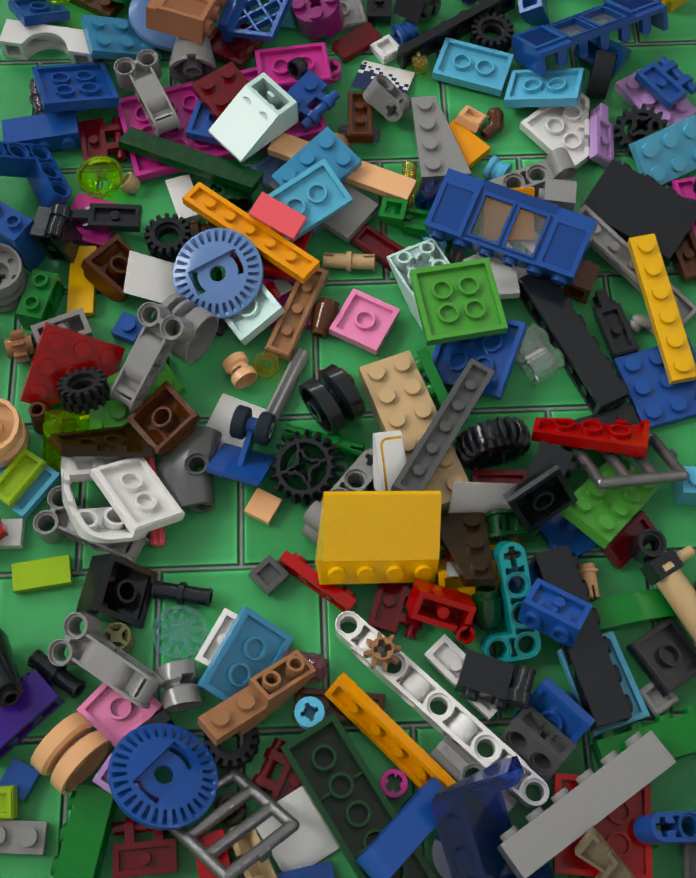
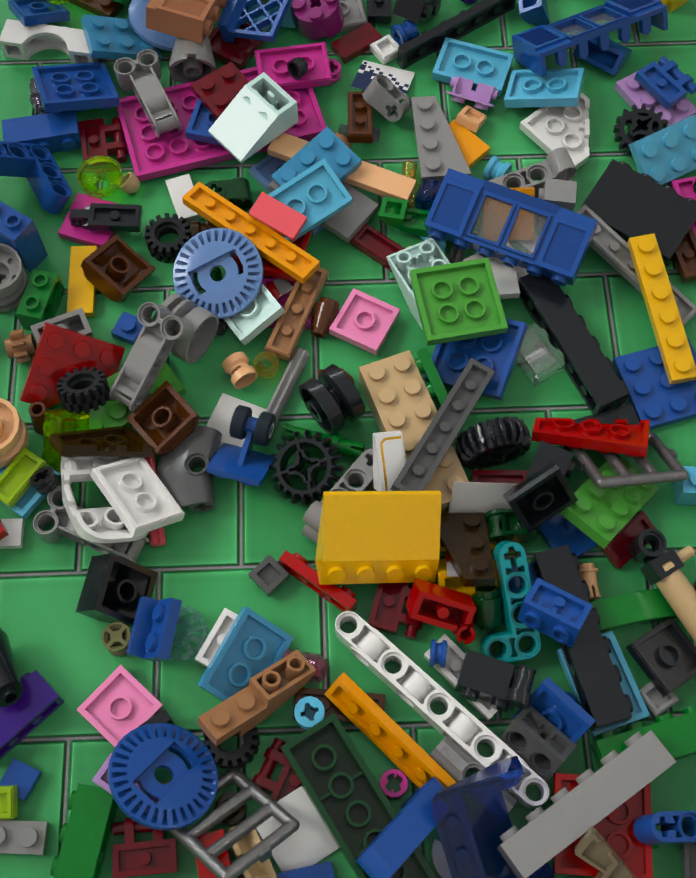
lime tile [11,555,73,594] -> none
black pin [27,649,86,699] -> none
black hinge [29,204,82,263] -> none
light nougat wheel [30,712,112,795] -> none
light grey piece [47,612,165,709] -> none
dark green tile [118,127,264,194] -> none
white sticker [123,250,176,303] -> none
black pin [151,580,213,607] -> none
light grey wheel [157,660,203,713] -> none
light nougat tile [244,487,283,526] -> none
blue plate [287,69,340,131] -> none
tan pin [323,251,376,272] -> none
medium nougat gear [363,631,401,672] -> none
clear yellow plate [411,51,429,76] -> none
black tyre [470,12,514,52] -> none
reddish brown arm [480,107,504,141] -> none
reddish brown brick [563,260,601,304] -> none
black tyre [586,50,616,100] -> none
lavender hinge [589,103,614,168] -> none
black hinge [592,288,639,360] -> none
light grey arm [628,314,655,337] -> none
none -> black bush [30,466,60,495]
none -> blue bracket [127,596,182,662]
none -> blue bush [429,639,447,668]
none -> lavender hinge [446,76,499,111]

